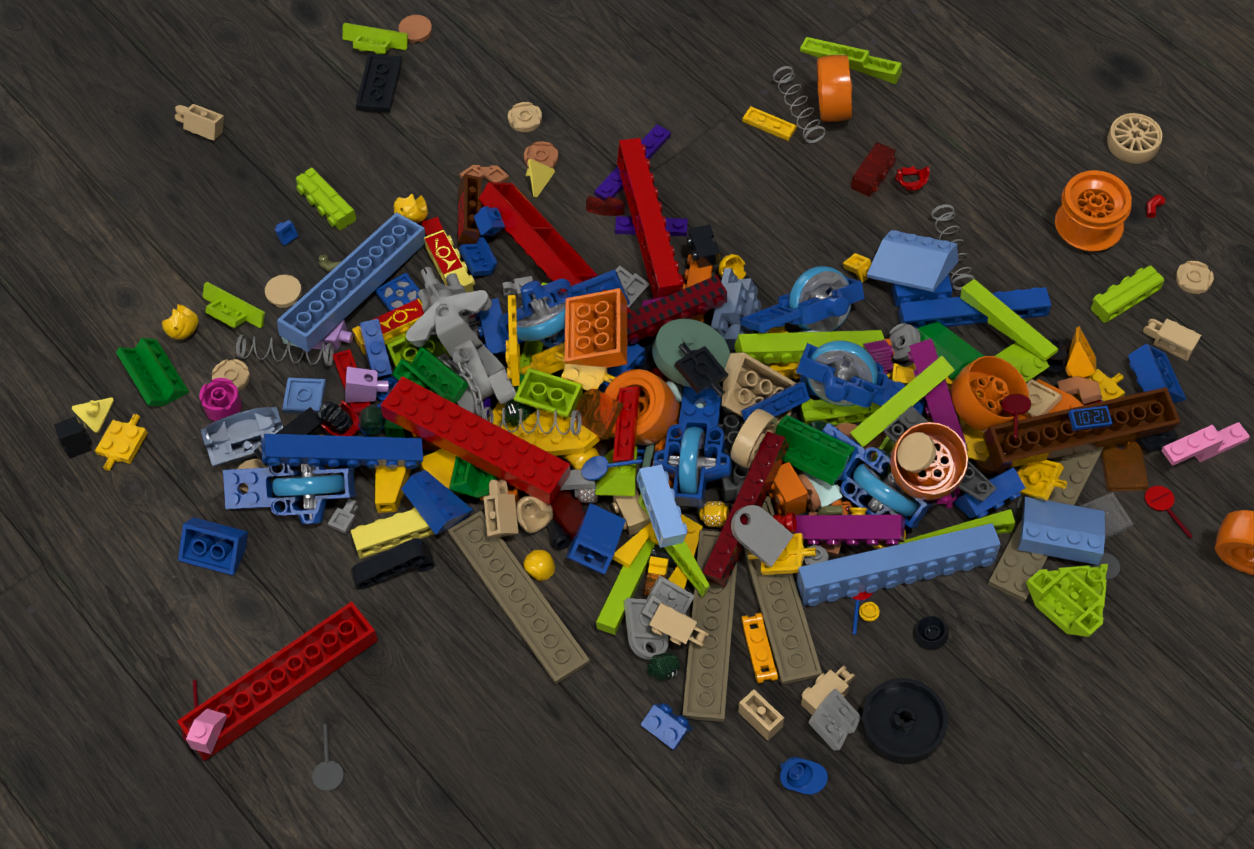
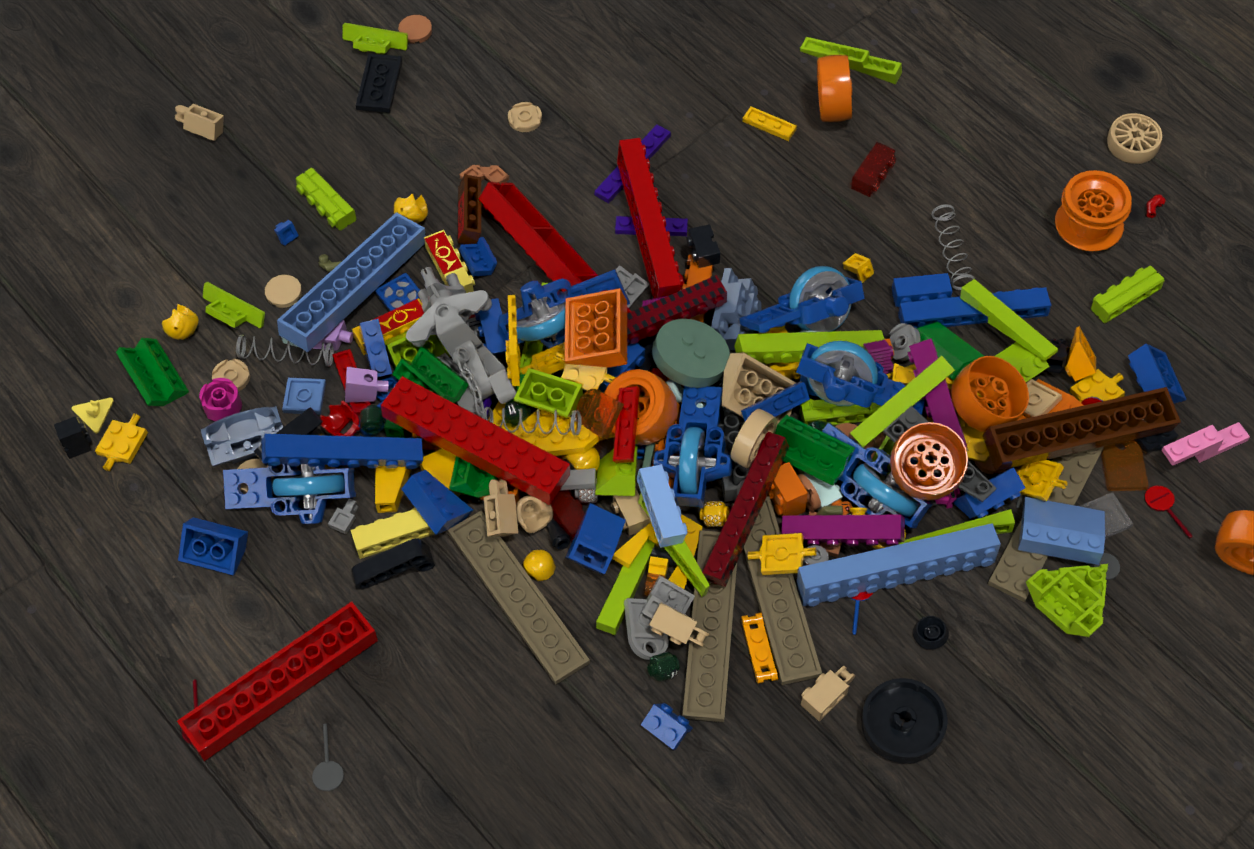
bright pink slope [186,709,227,754] -> none
black gear [318,401,351,433] -> none
red tile [421,217,443,236] -> none
blue brick [473,206,505,236] -> none
light grey plate [502,276,533,298] -> none
nougat tile [524,141,559,168] -> none
light yellow piece [526,159,555,197] -> none
blue piece [582,456,643,481] -> none
clear red slope [586,195,625,216] -> none
black plate [674,342,729,397] -> none
yellow hair [718,254,746,279] -> none
light grey tile [731,505,794,567] -> none
tan brick [738,690,784,740] -> none
light grey piece [773,66,826,143] -> none
red wheel [773,512,797,533] -> none
blue piece [780,757,828,795] -> none
light grey slope [808,689,861,751] -> none
yellow plate [859,602,880,622] -> none
medium blue slope [867,230,958,292] -> none
red helmet [895,166,930,191] -> none
tan tile [897,432,936,473] -> none
dark red piece [1001,394,1032,439] -> none
nougat tile [1058,376,1102,404] -> none
tile [1068,406,1112,431] -> none
tan brick [1143,319,1201,361] -> none
tan tile [1175,261,1214,294] -> none

